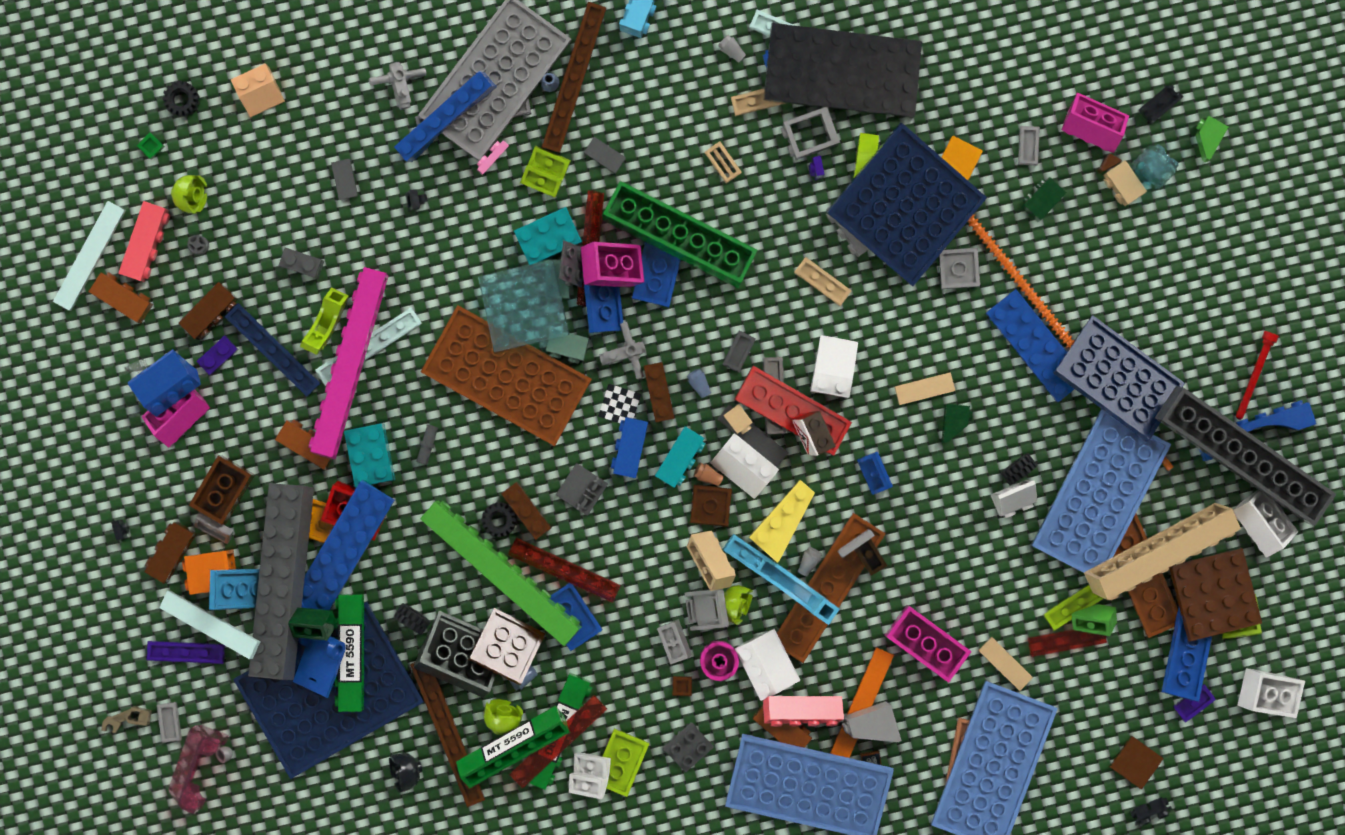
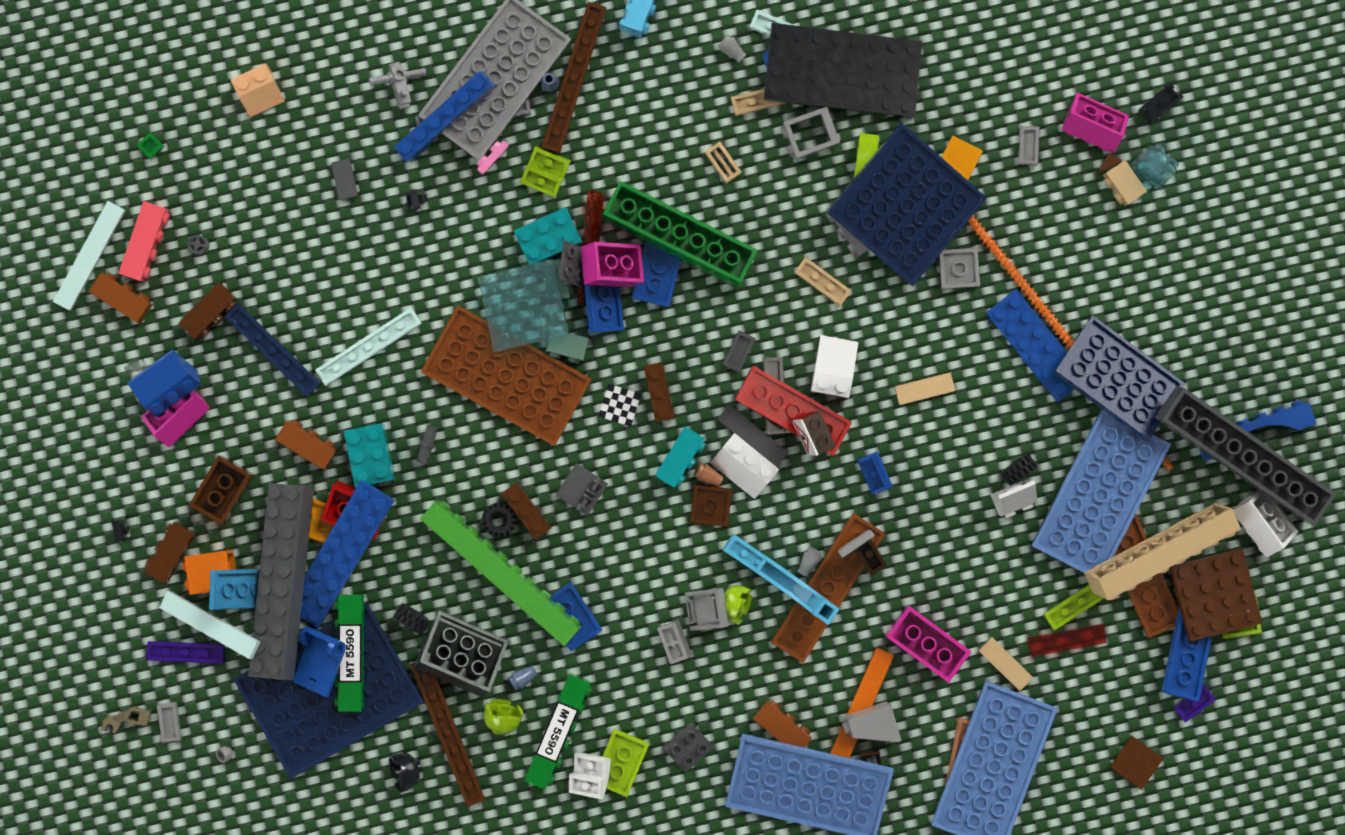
black tyre [163,81,200,117] -> none
clear pink windscreen [168,725,229,814] -> none
lime cylinder [171,175,207,214] -> none
light grey tile [194,512,233,544] -> none
dark purple plate [196,335,239,376] -> none
dark grey brick [279,247,325,279] -> none
dark green brick [288,607,337,641] -> none
lime arch [300,287,348,355] -> none
dark pink brick [309,267,389,460] -> none
green brick [456,706,570,789] -> none
plate [468,608,545,685] -> none
clear red tile [508,538,621,603] -> none
clear red tile [509,695,607,789] -> none
dark grey tile [584,137,626,174] -> none
light grey piece [599,322,646,379] -> none
blue brick [611,417,648,478] -> none
reddish brown tile [672,676,692,696] -> none
tan brick [686,530,736,591] -> none
sand blue cone [687,368,711,398] -> none
dark pink brick [700,640,739,681] -> none
tan brick [723,404,753,435] -> none
white slope [735,629,800,700] -> none
light yellow wedge [749,480,815,563] -> none
brick [763,696,844,726] -> none
dark purple plate [808,156,825,181] -> none
dark green slope [941,404,973,443] -> none
dark green brick [1021,177,1067,222] -> none
bright green slope [1072,604,1117,636] -> none
black hinge [1130,797,1172,826] -> none
bright green slope [1195,116,1229,162] -> none
red piece [1236,331,1279,420] -> none
white slope [1237,668,1305,718] -> none

